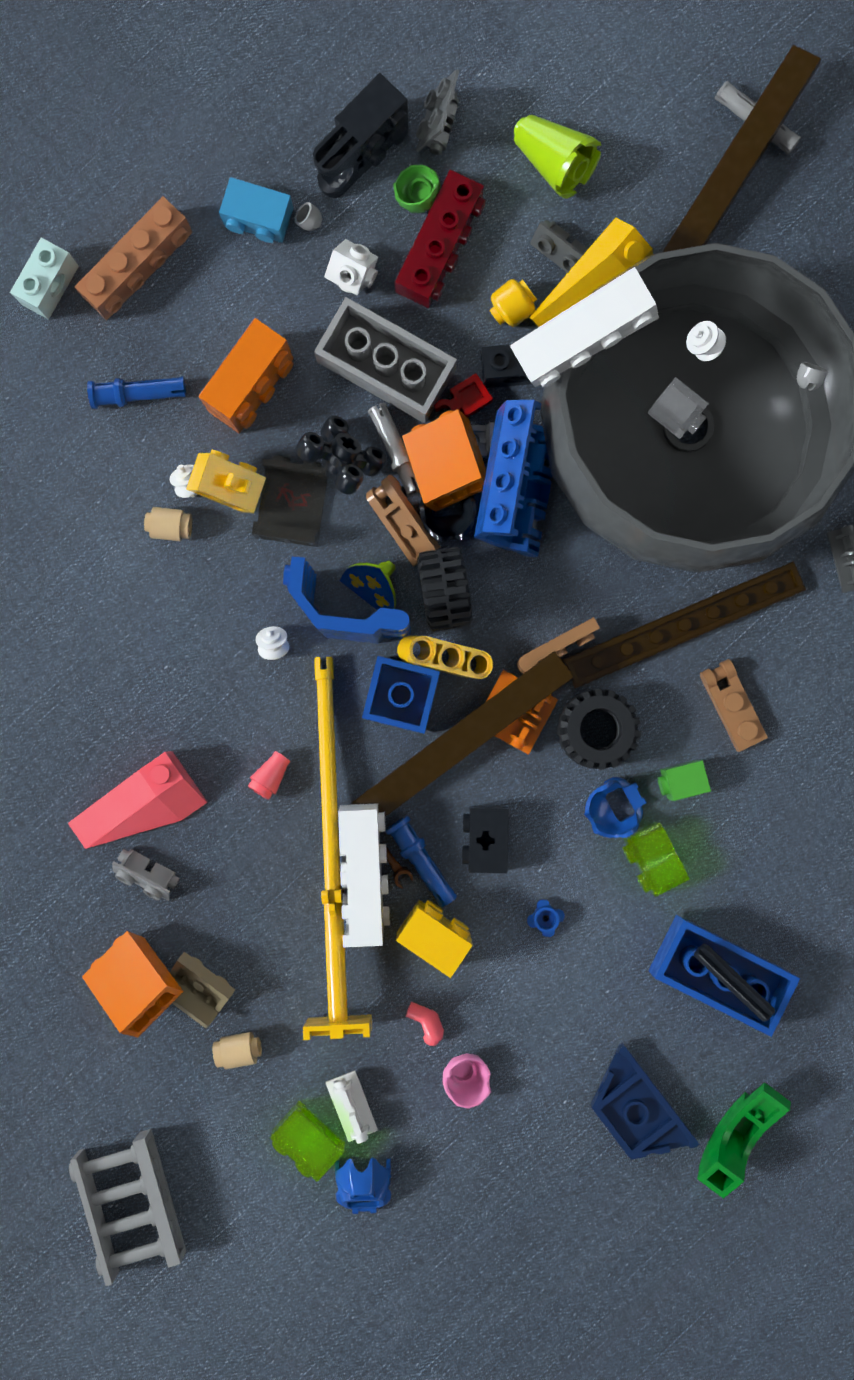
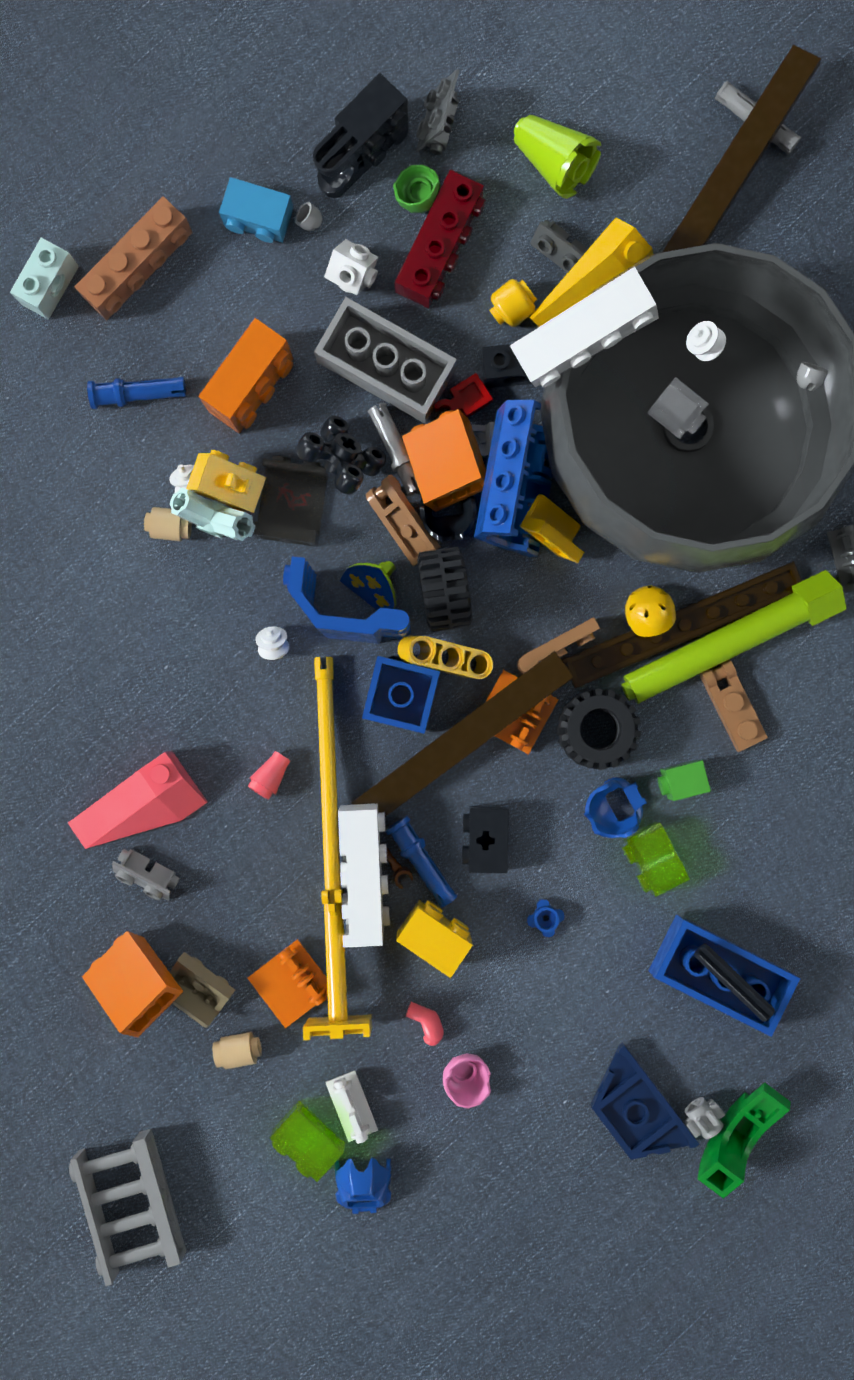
none -> light aqua piece [170,488,255,541]
none -> orange hinge [247,939,327,1029]
none -> yellow panel [520,494,585,563]
none -> lime brick [621,570,846,704]
none -> yellow helmet [625,585,676,637]
none -> light grey gear [683,1097,725,1139]

